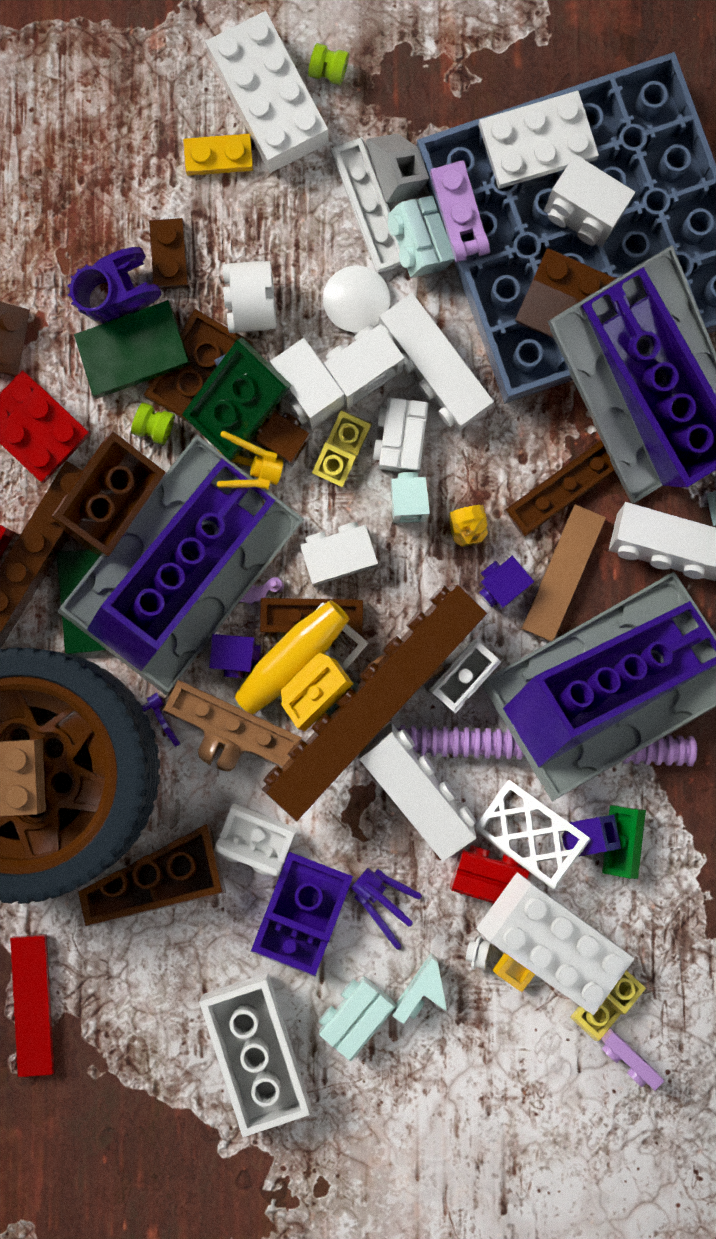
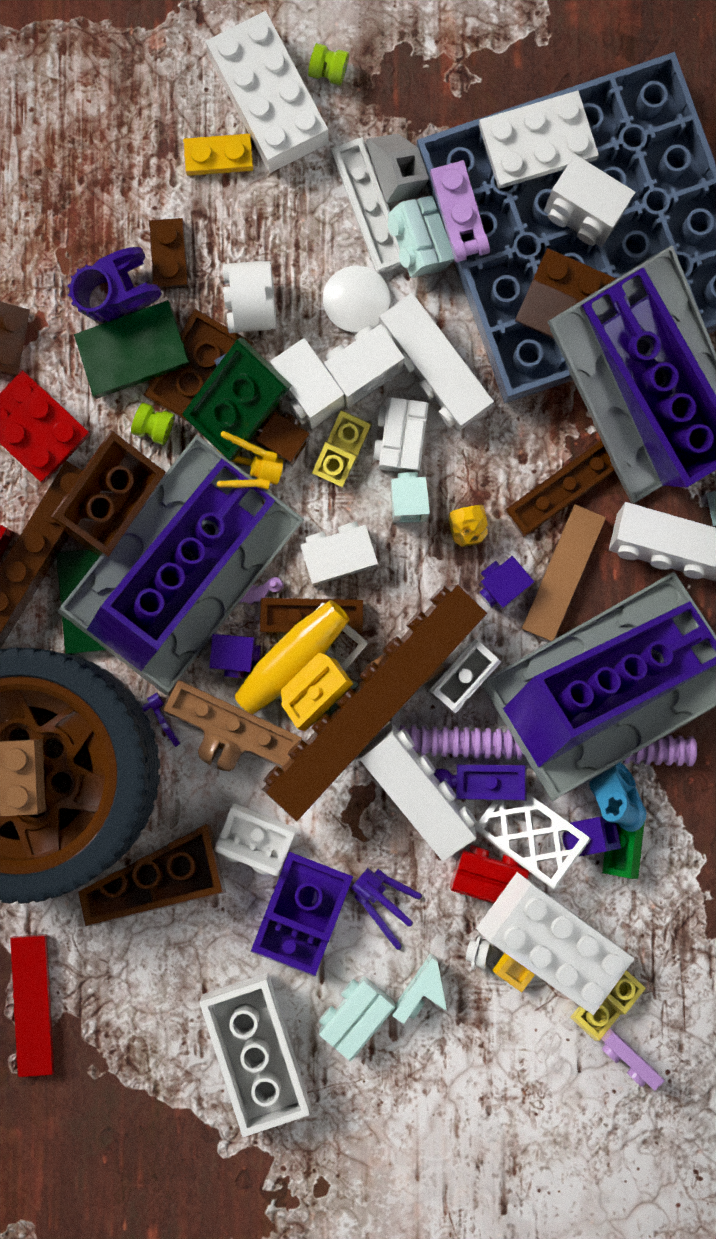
none -> dark purple plate [434,764,527,801]
none -> dark azure piece [589,762,647,832]

